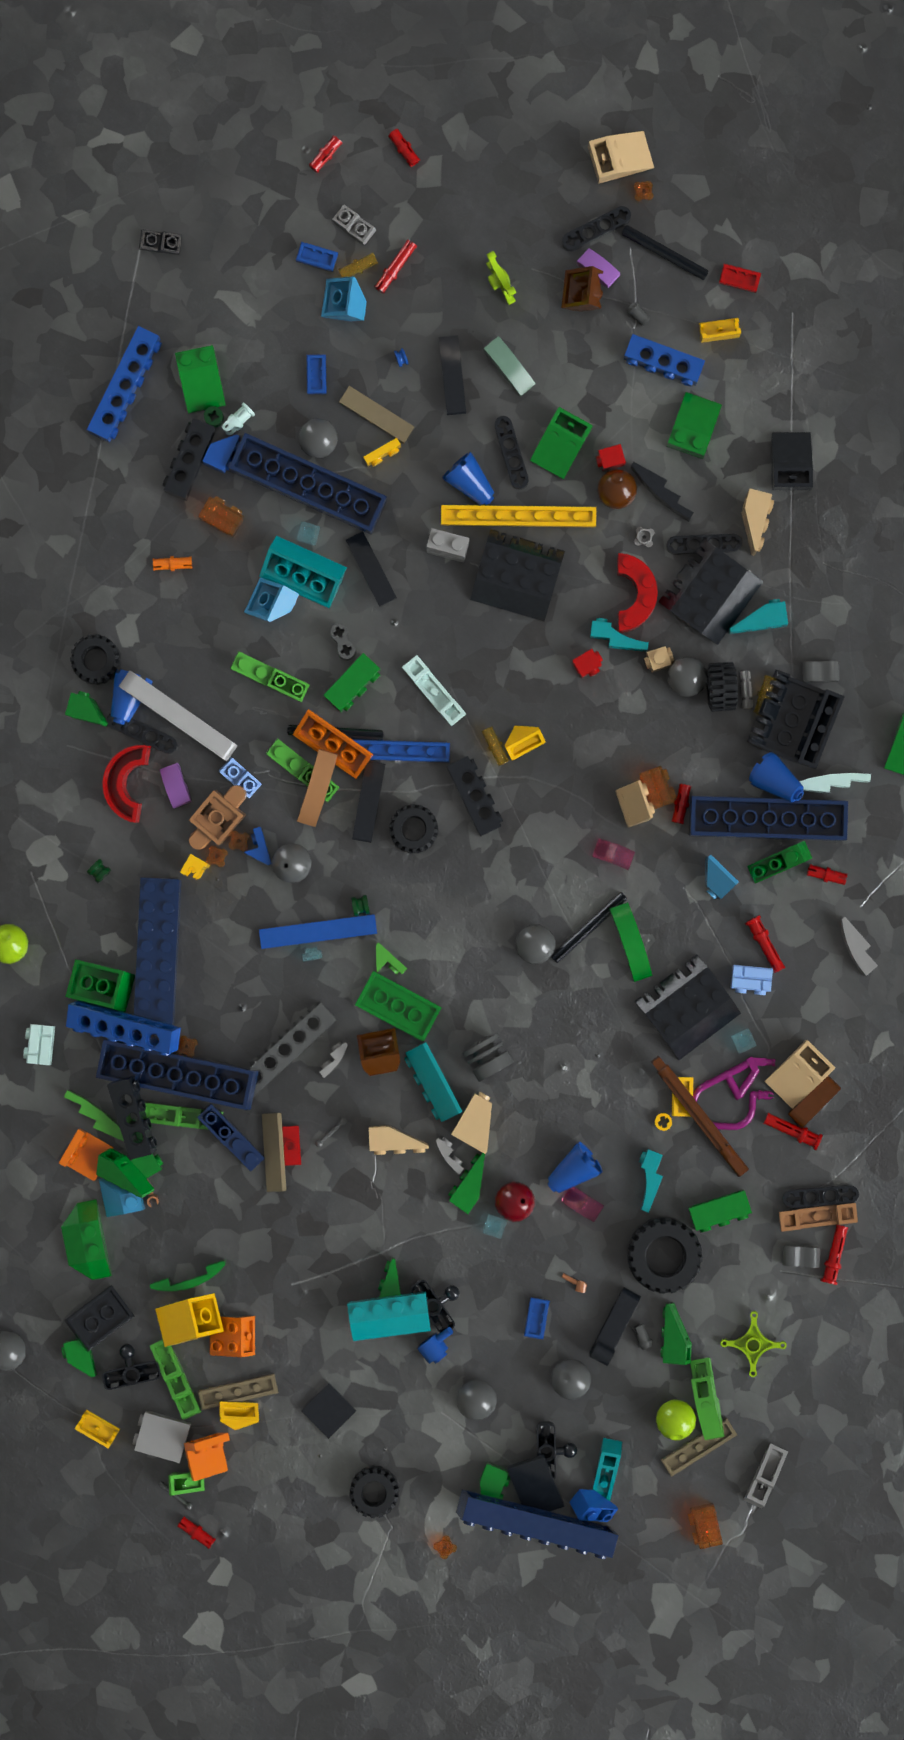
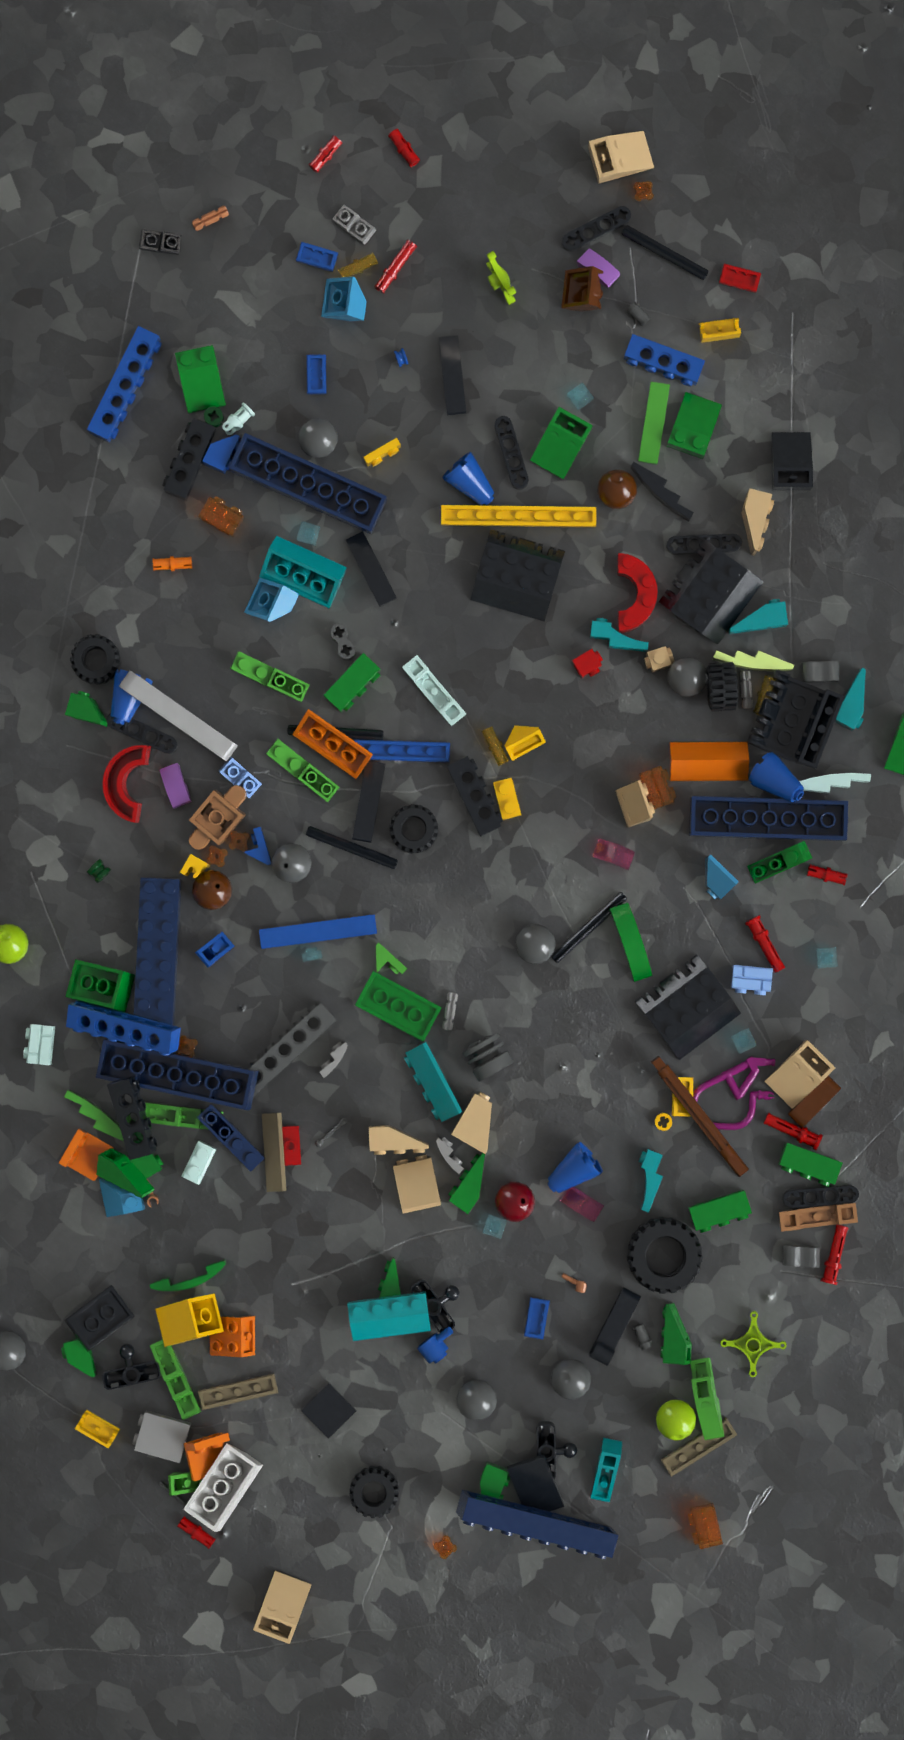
green wedge [61,1199,112,1280] -> none
yellow slope [219,1402,259,1430] -> none
medium nougat slope [297,749,338,827] -> none
dark tan tile [339,386,415,444] -> none
dark green wheel [351,895,370,916] -> none
reddish brown brick [357,1028,400,1076] -> none
light grey brick [427,528,469,563] -> none
sand green slope [484,336,536,396] -> none
blue slope [569,1489,618,1522] -> none
red brick [595,444,626,472] -> none
light grey plate [634,527,655,548] -> none
red pin [671,784,692,824] -> none
light grey slope [744,1443,788,1508] -> none
light grey slope [840,917,878,976] -> none
none -> light aqua brick [181,1140,217,1185]
none -> white slope [183,1443,263,1532]
none -> nougat axle [192,205,229,231]
none -> reddish brown piece [192,870,232,910]
none -> blue slope [195,932,235,968]
none -> tan slope [253,1570,312,1644]
none -> black axle [306,826,398,869]
none -> tan slope [393,1155,441,1213]
none -> light grey axle [442,992,458,1030]
none -> yellow plate [493,778,521,820]
none -> clear light blue plate [567,382,594,410]
none -> bright green slope [638,382,670,465]
none -> orange slope [670,742,749,781]
none -> yellowish green slope [712,650,794,672]
none -> green brick [778,1142,843,1187]
none -> clear light blue plate [816,947,838,968]
none -> teal slope [835,668,866,731]

